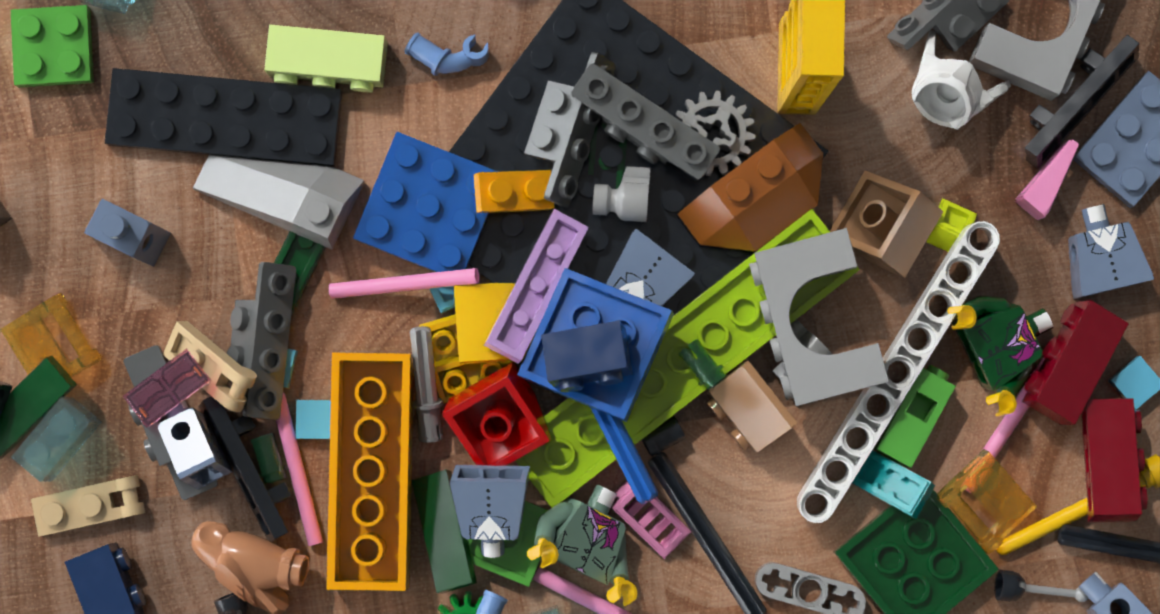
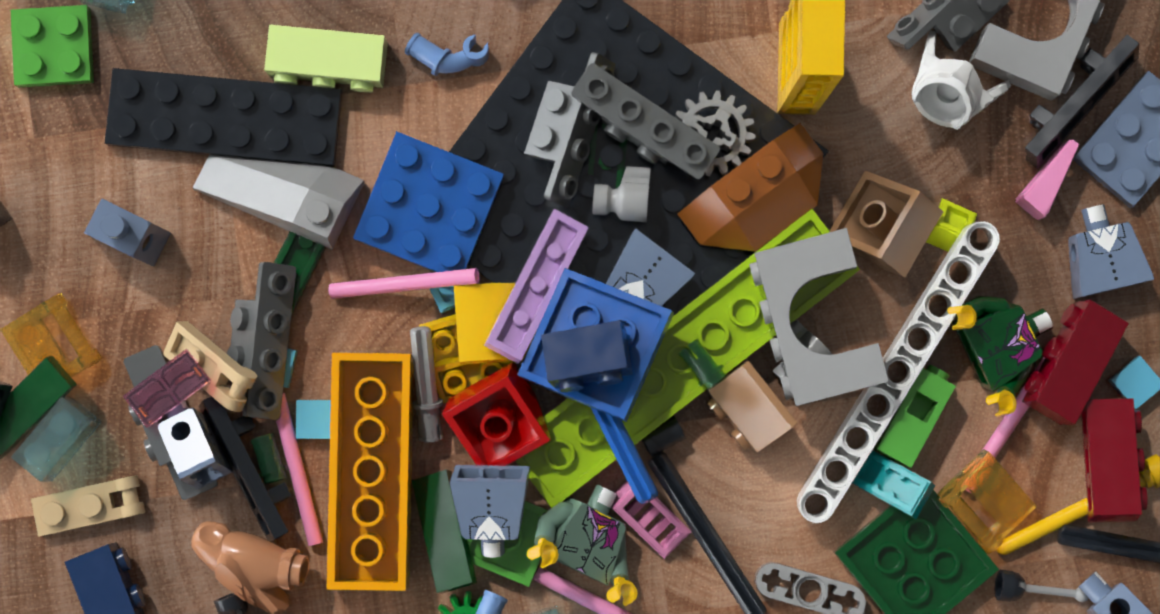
light orange plate [474,170,554,213] -> none

